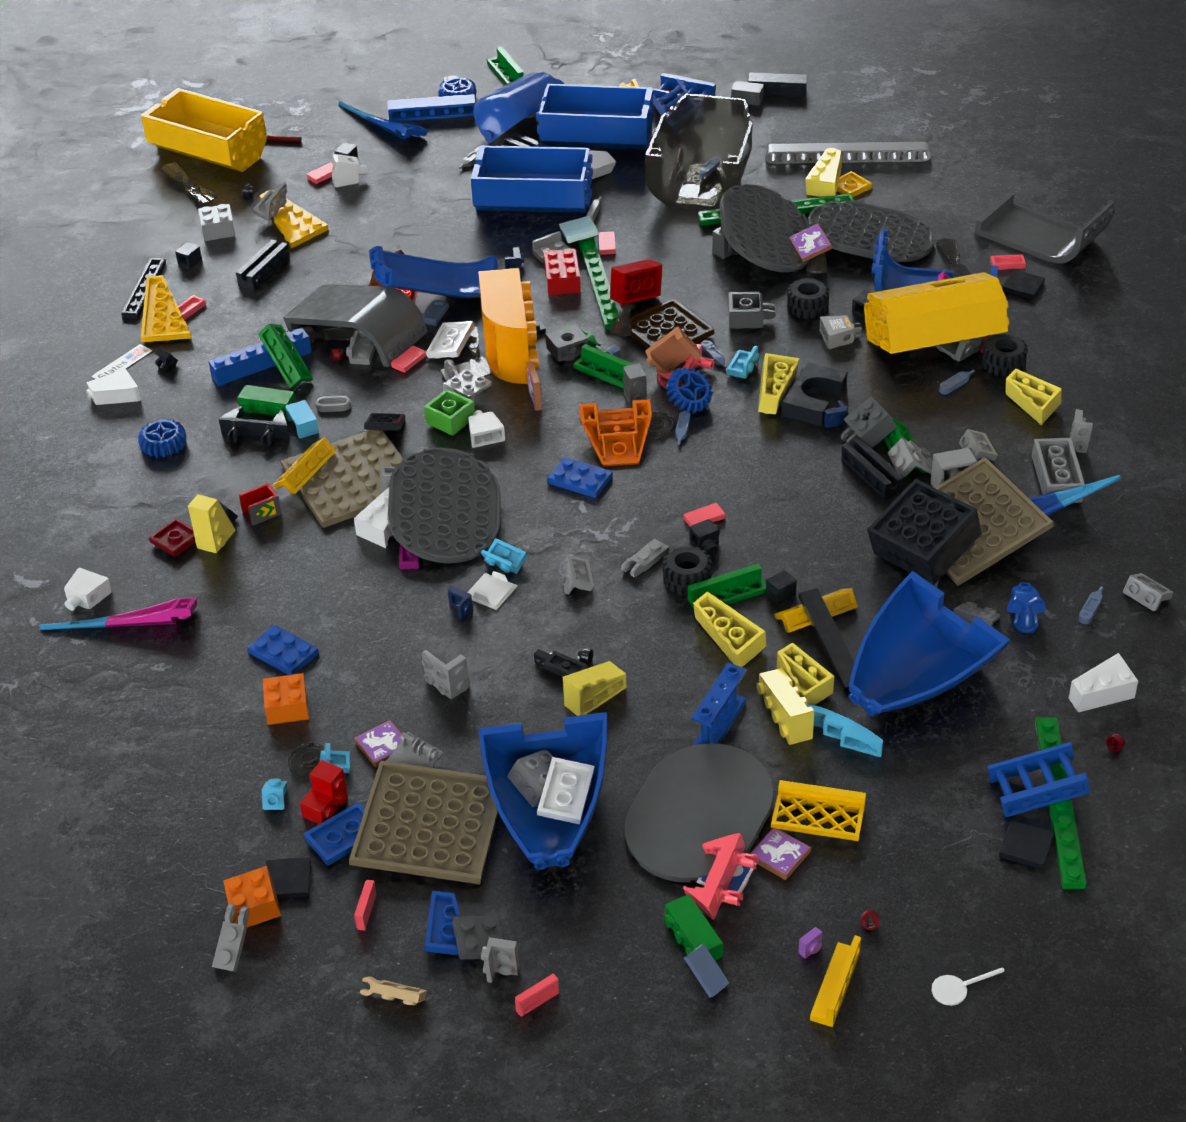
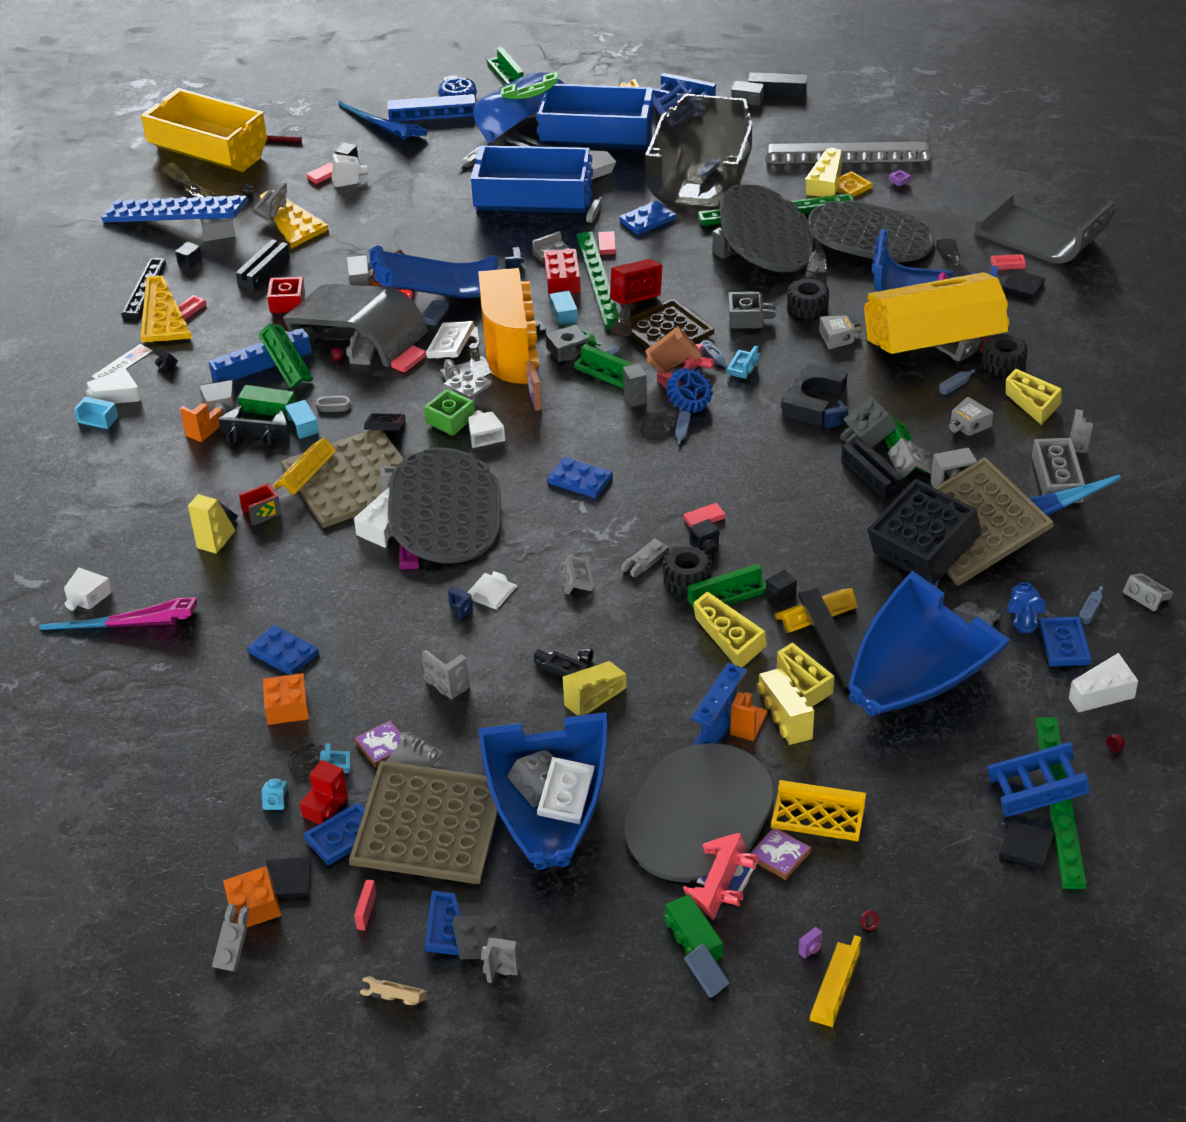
blue gear [138,418,187,458] -> none
dark red plate [148,518,196,557] -> none
medium azure bracket [481,538,528,574] -> none
coral tile [515,973,559,1016] -> none
light aqua tile [559,216,598,243] -> none
orange wedge [579,399,652,467] -> none
light yellow wedge [758,353,800,414] -> none
tile [789,223,832,262] -> none
medium azure slope [807,704,883,757] -> none
black brick [852,290,871,318] -> none
white piece [931,968,1004,1006] -> none
light grey bracket [959,429,998,461] -> none
none -> medium azure panel [74,397,118,429]
none -> blue plate [101,195,248,222]
none -> orange panel [180,403,223,442]
none -> light grey torso [199,380,235,415]
none -> red brick [267,277,305,314]
none -> brick [347,255,372,286]
none -> bright green slope [501,71,558,99]
none -> medium azure panel [550,291,578,326]
none -> blue plate [619,201,676,235]
none -> orange panel [730,692,767,741]
none -> medium lavender plate [889,170,911,186]
none -> light grey torso [949,397,994,436]
none -> blue plate [1039,617,1091,666]

